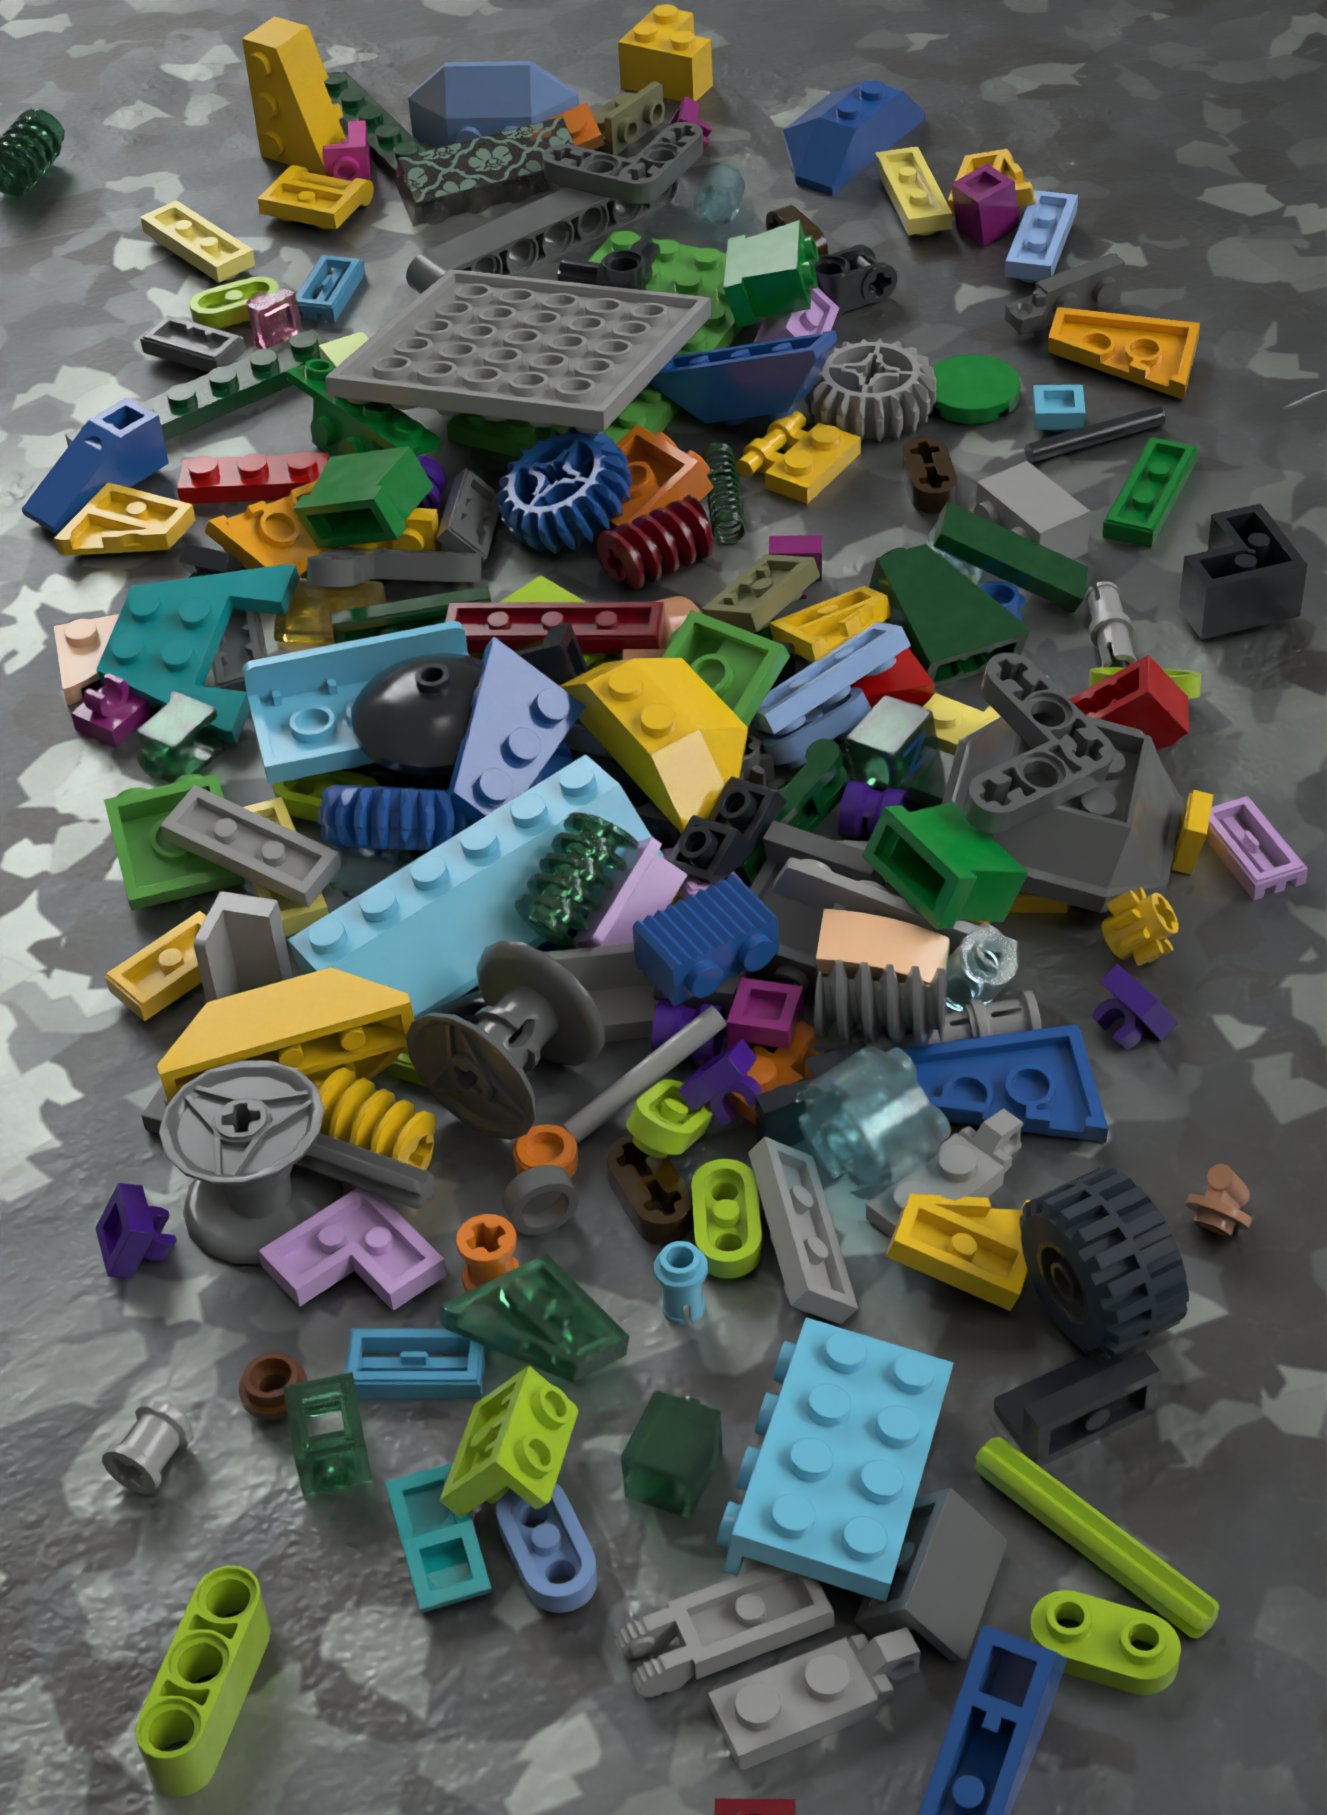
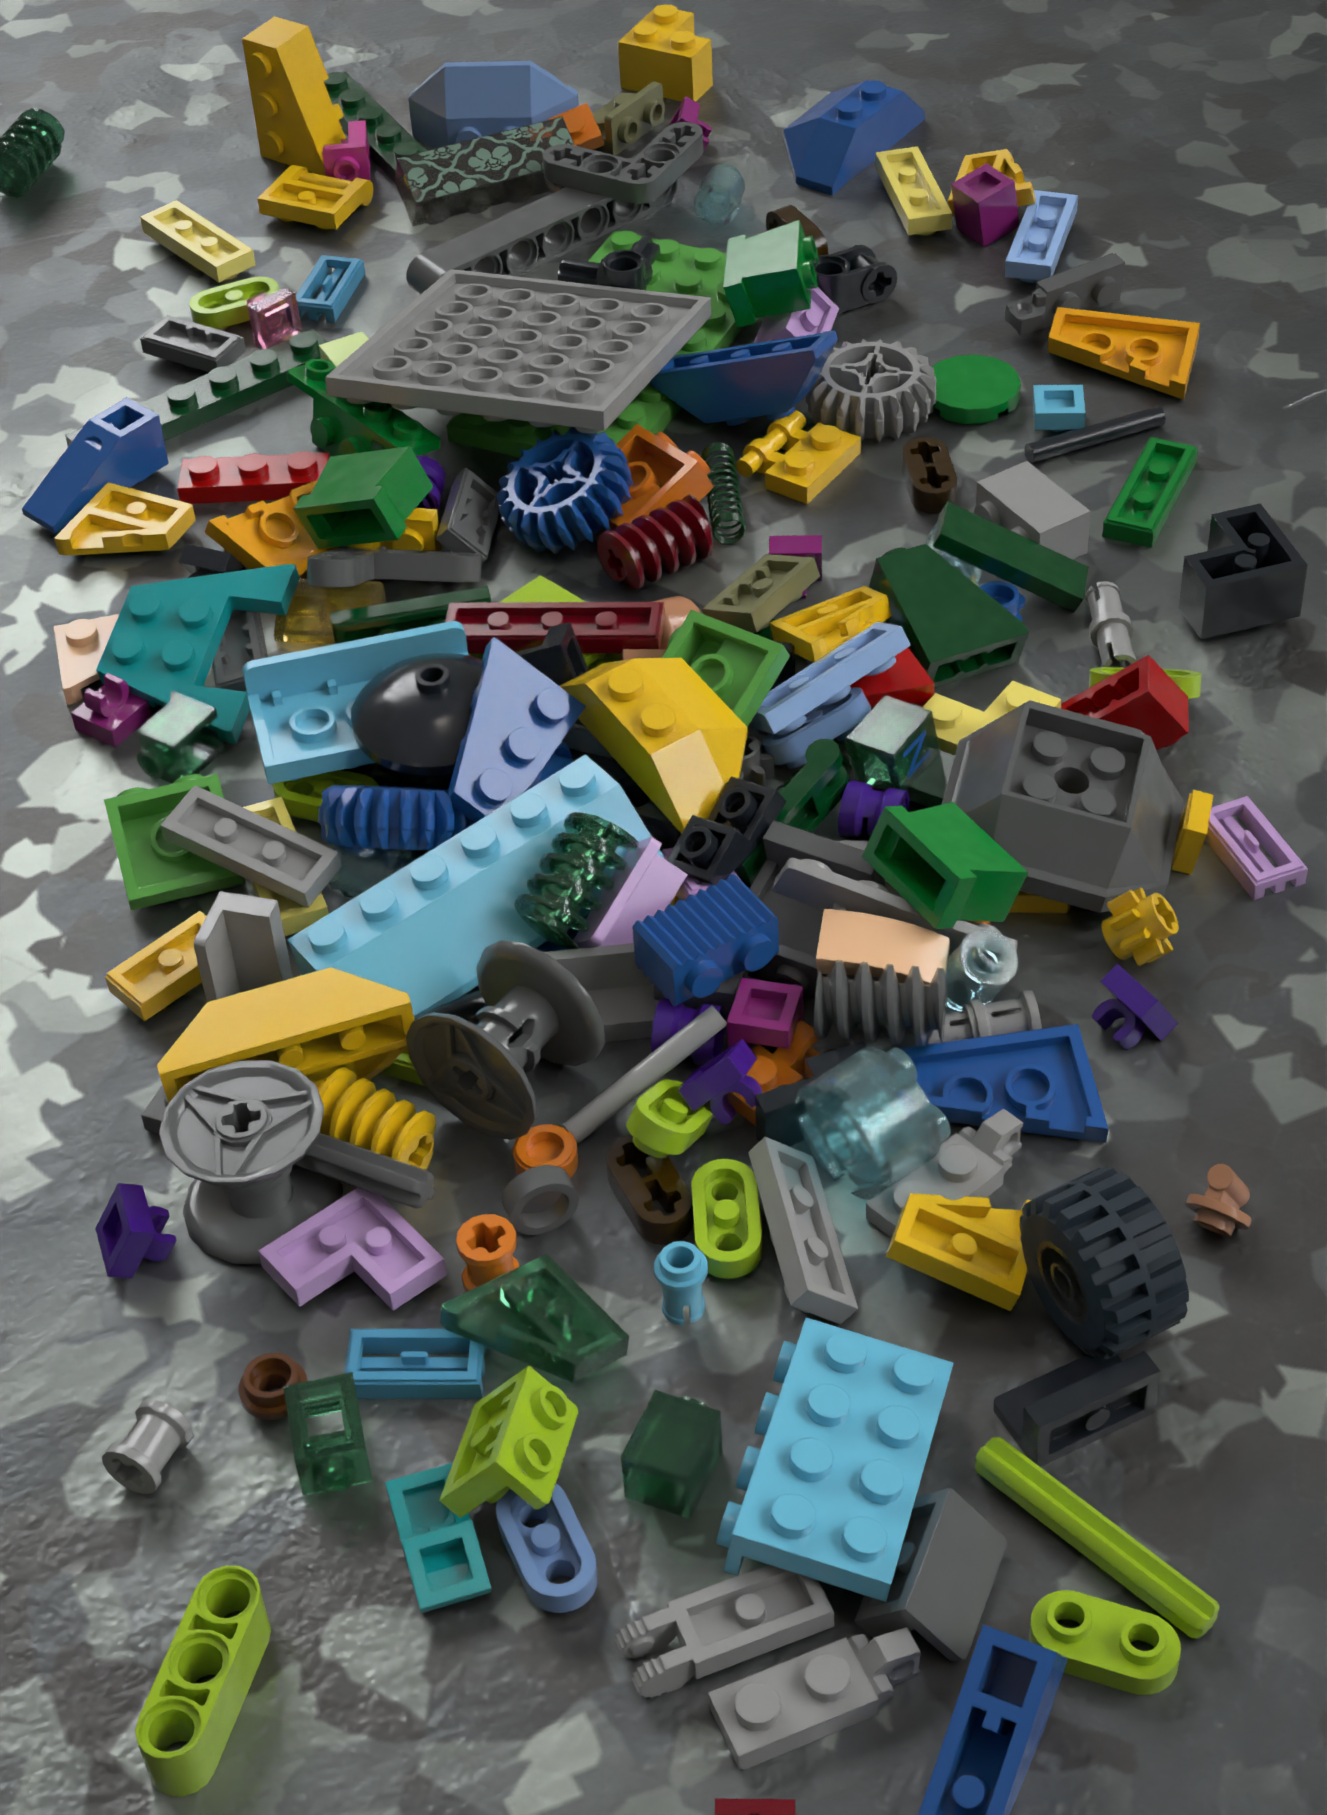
dark grey beam [963,653,1115,833] -> none

